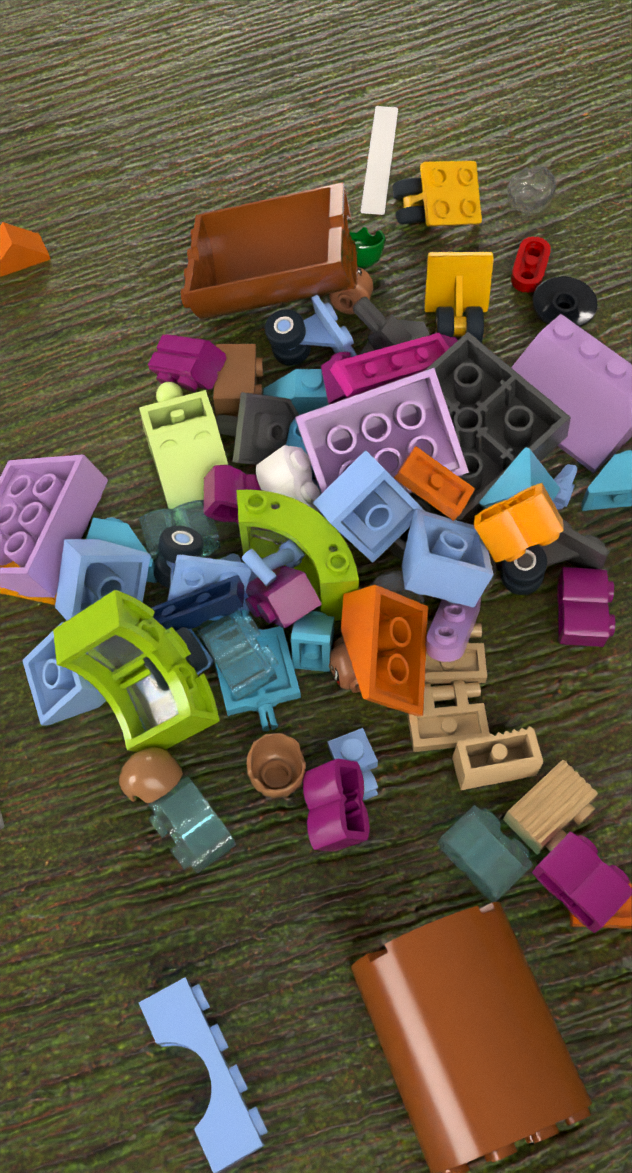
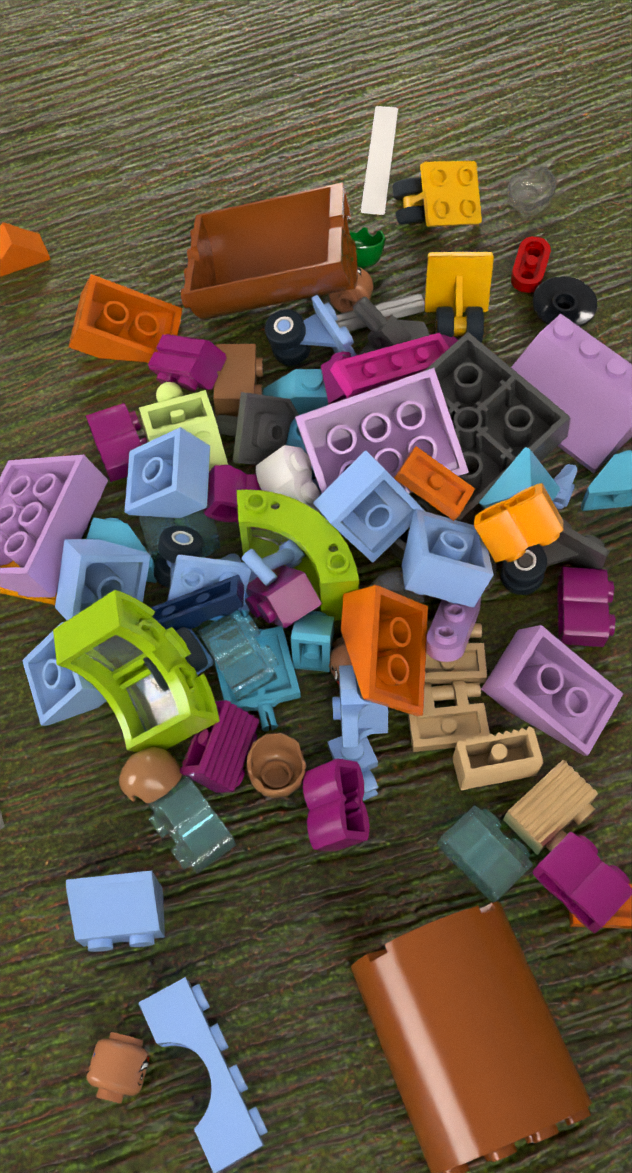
none -> light blue slope [66,870,165,952]
none -> orange slope [68,274,183,363]
none -> magenta brick [86,403,148,482]
none -> nougat head [87,1032,150,1104]
none -> light blue slope [124,427,210,518]
none -> magenta brick [179,700,259,792]
none -> light blue brick [332,665,388,748]
none -> light grey axle [336,293,425,331]
none -> lavender slope [481,625,623,756]

